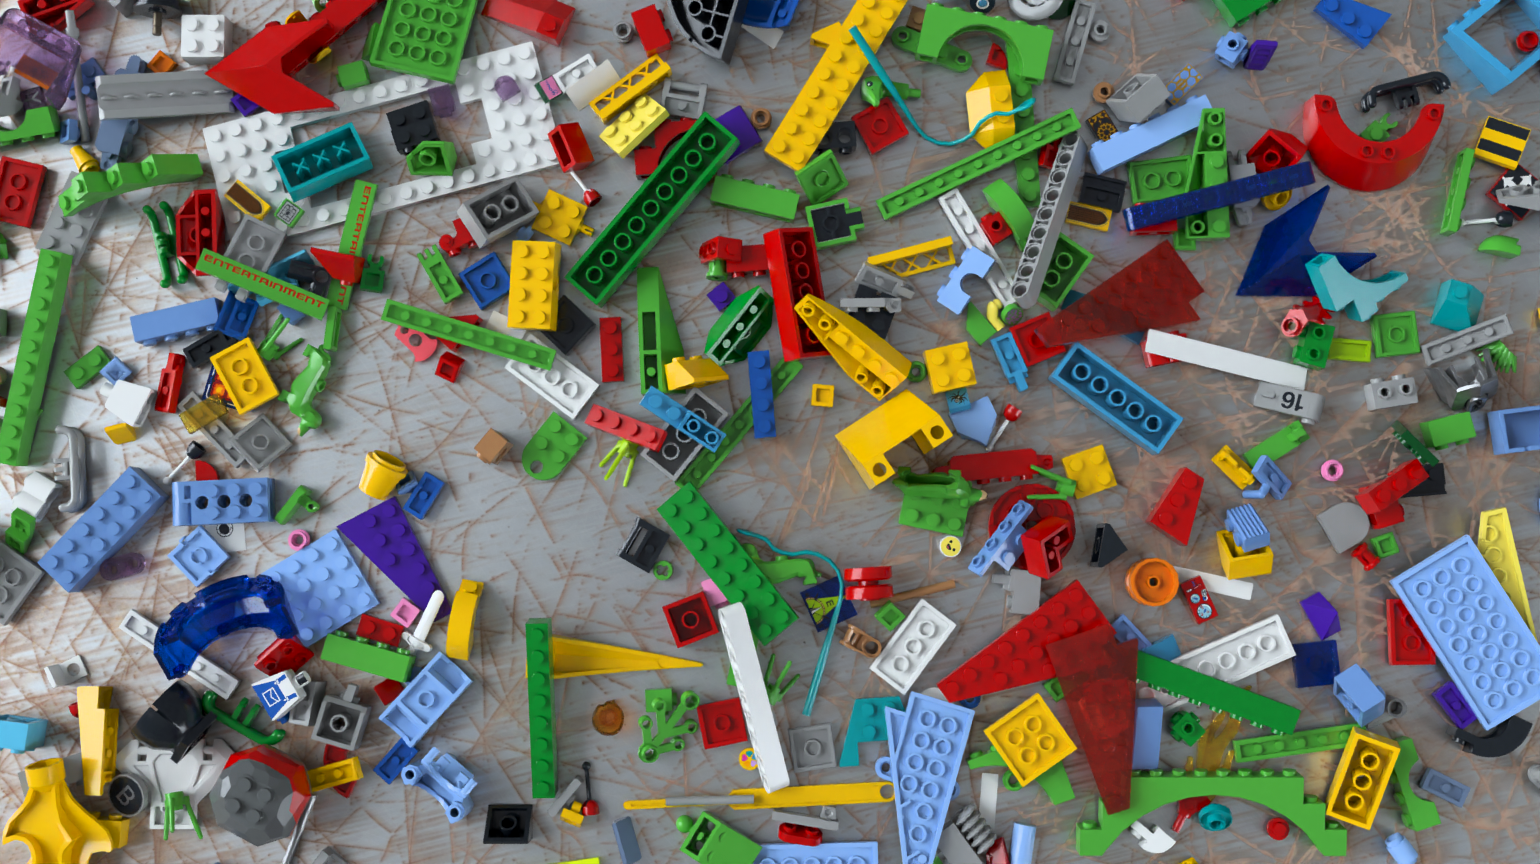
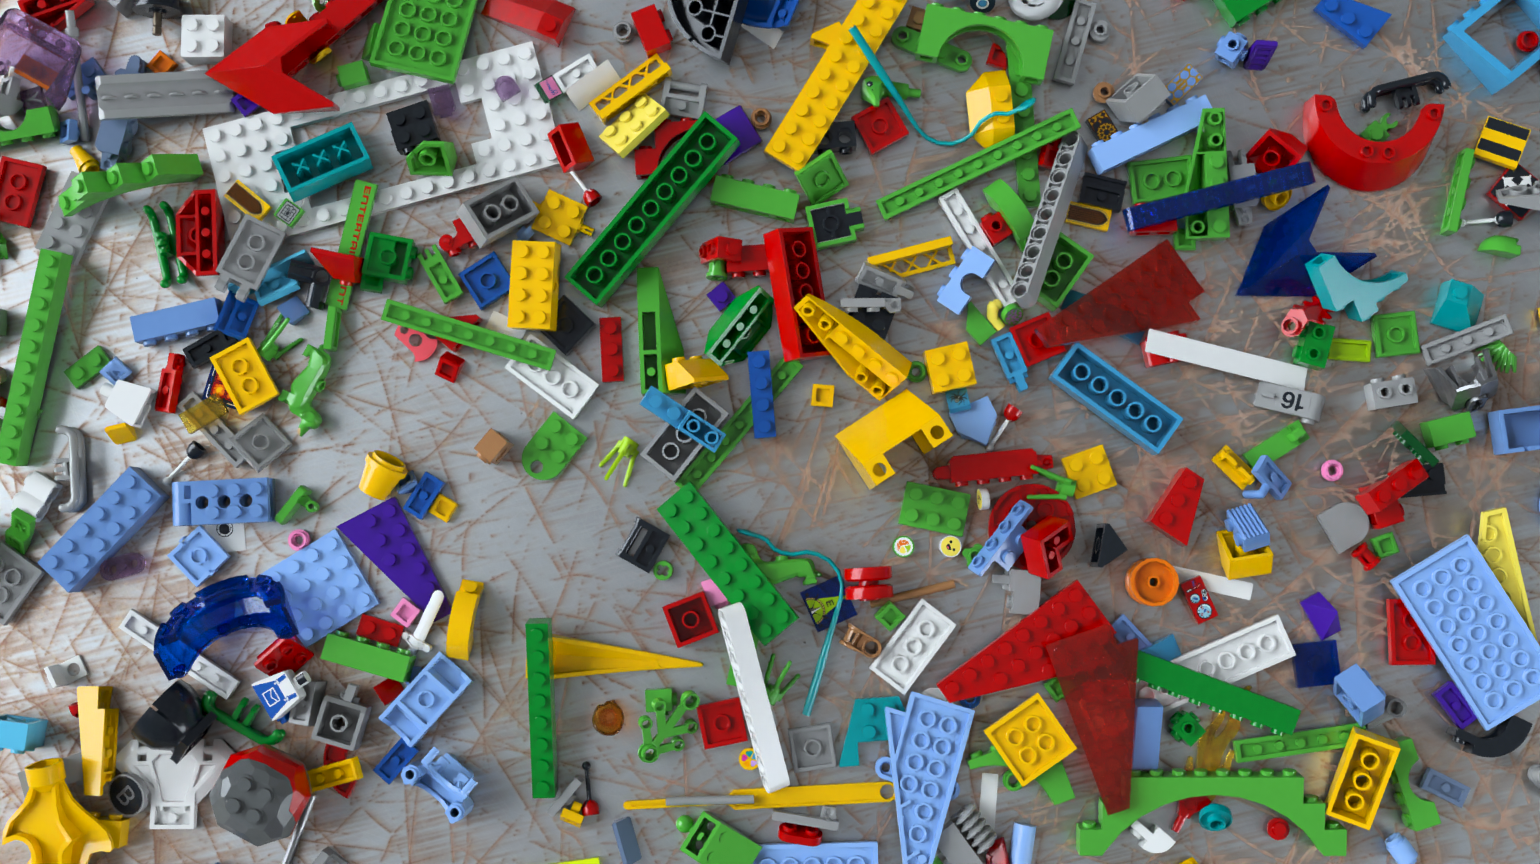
bright green plant [163,791,203,840] -> none
bright green tile [195,248,330,321] -> none
red tile [195,460,220,481] -> none
black slope [483,804,533,844] -> none
plate [584,404,668,453] -> none
bright green animal [892,466,988,508] -> none
none -> green plate [361,232,418,285]
none -> yellow tile [428,493,459,523]
none -> tile [892,536,914,557]
none -> bright green plate [962,543,983,566]
none -> white tile [976,488,990,510]

